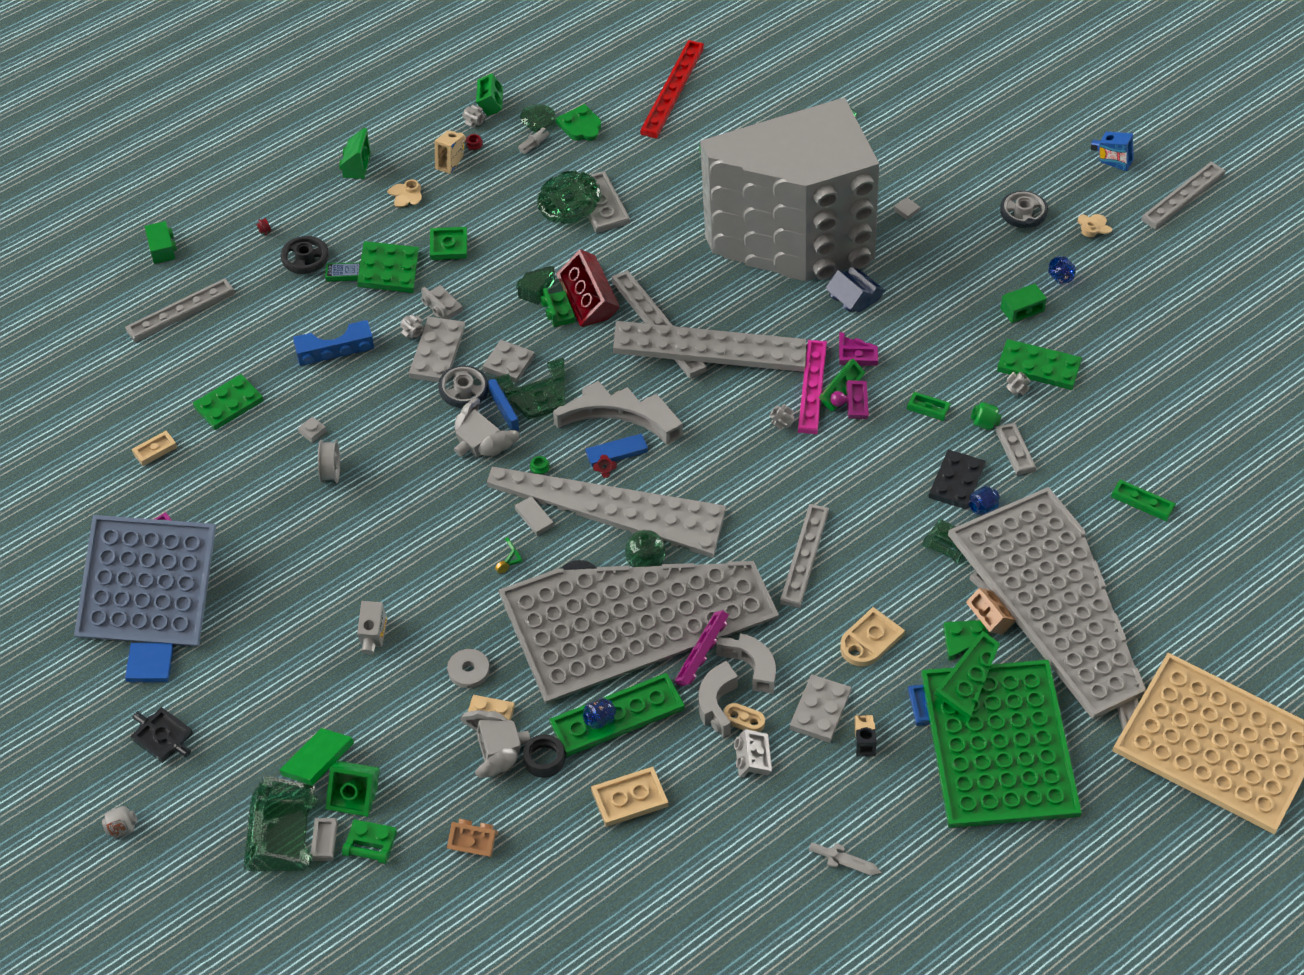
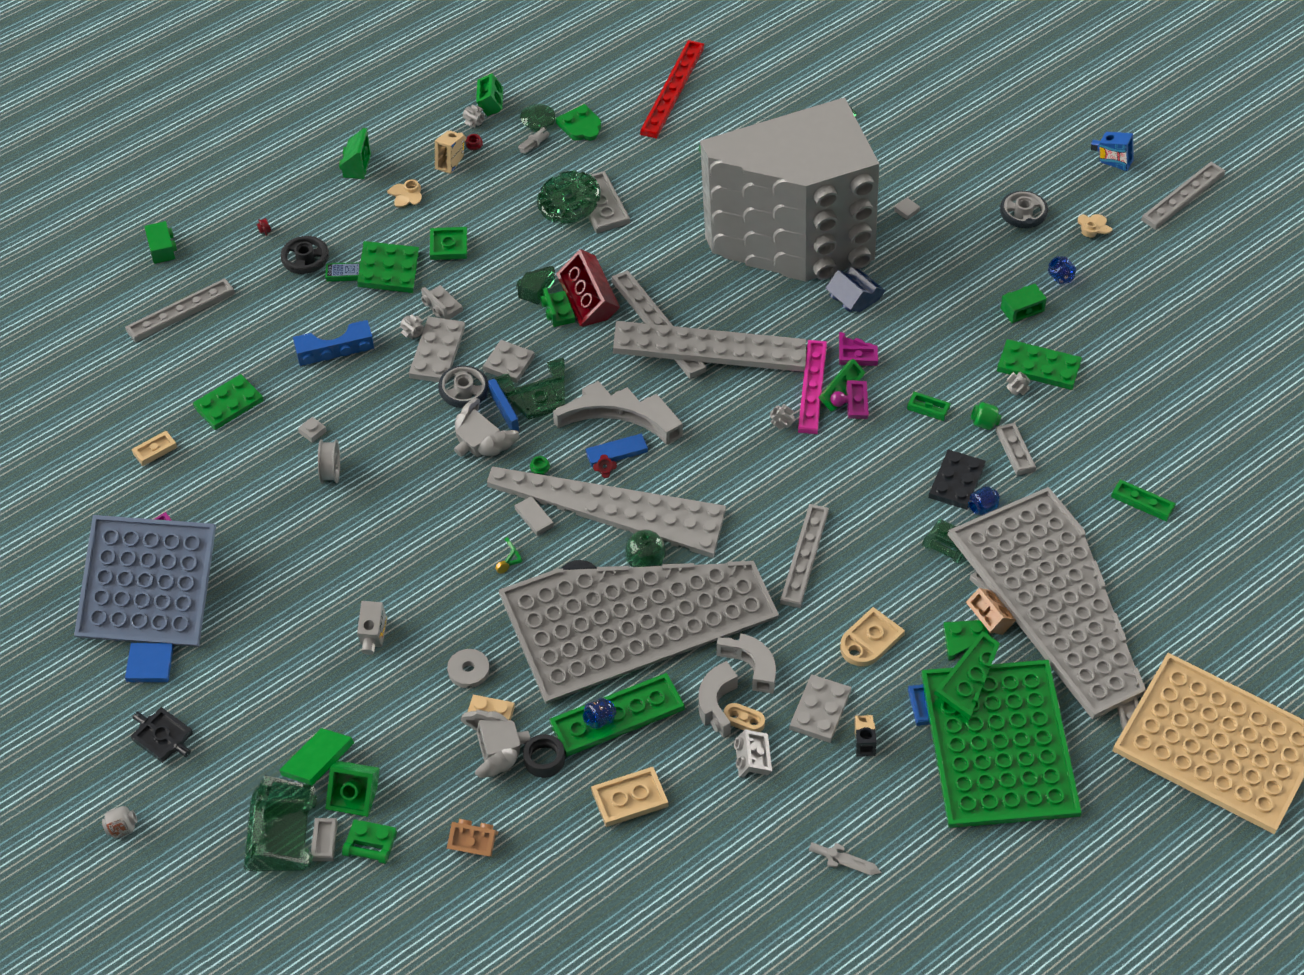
magenta plate [674,610,729,687] -> none

